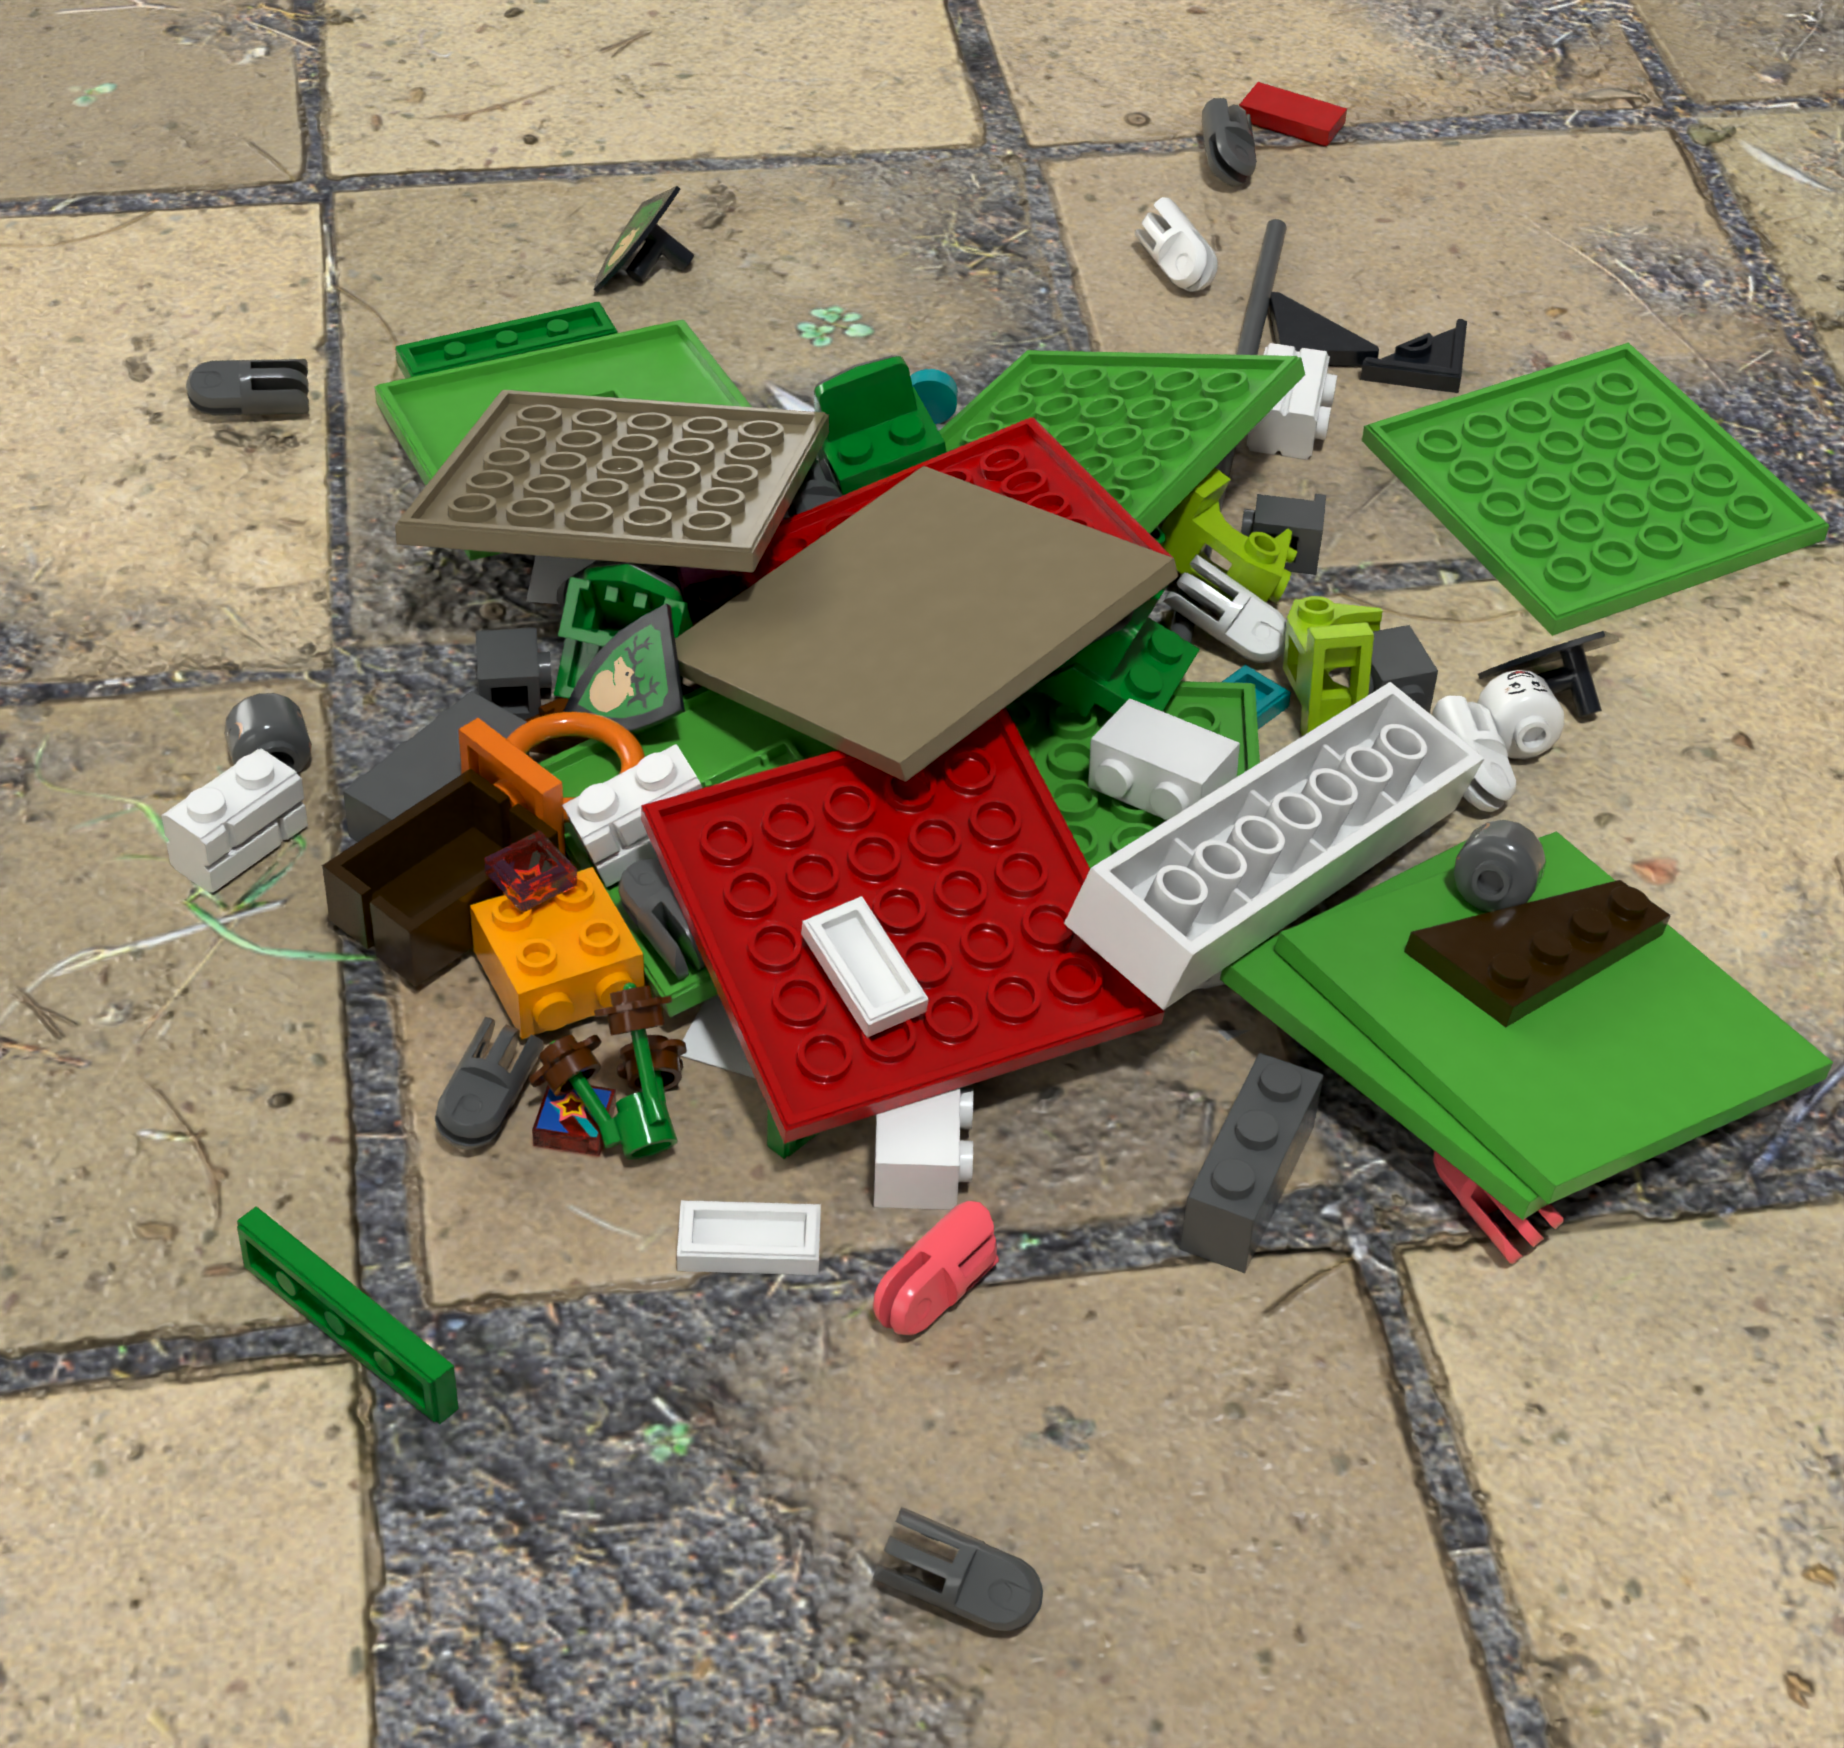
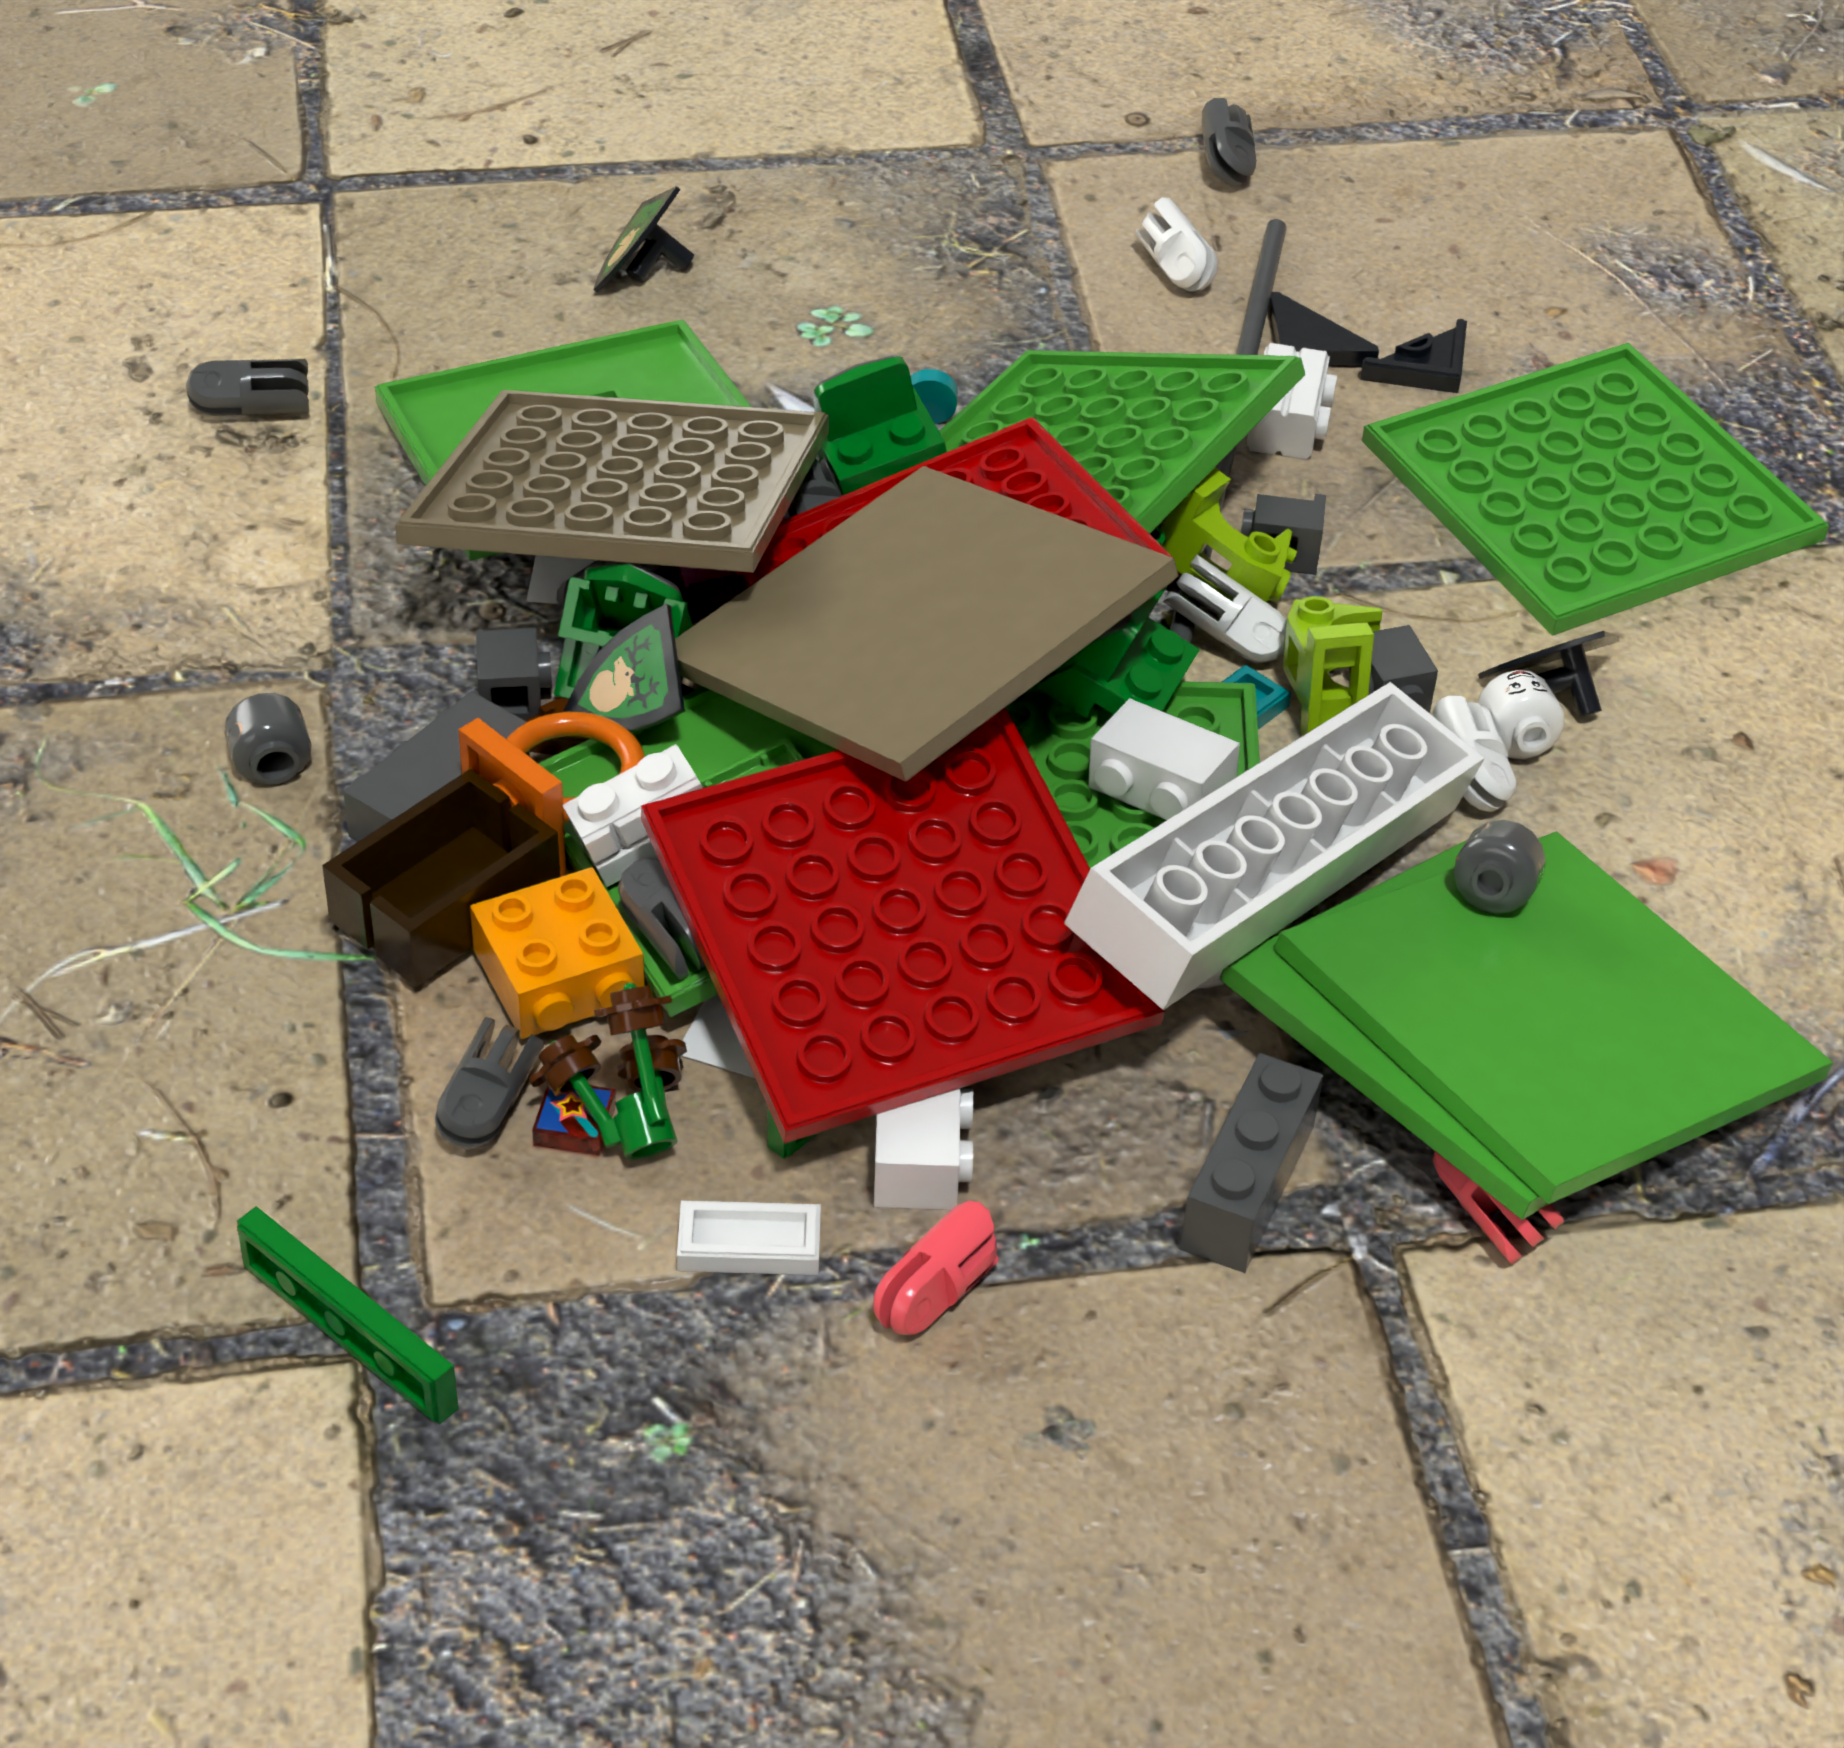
white brick [161,748,308,893] -> none
green tile [395,302,618,379] -> none
clear red tile [485,830,577,913] -> none
white tile [801,896,929,1038] -> none
dark grey arm [873,1507,1043,1631] -> none
red tile [1239,82,1347,147] -> none
dark brown wing [1404,880,1671,1027] -> none

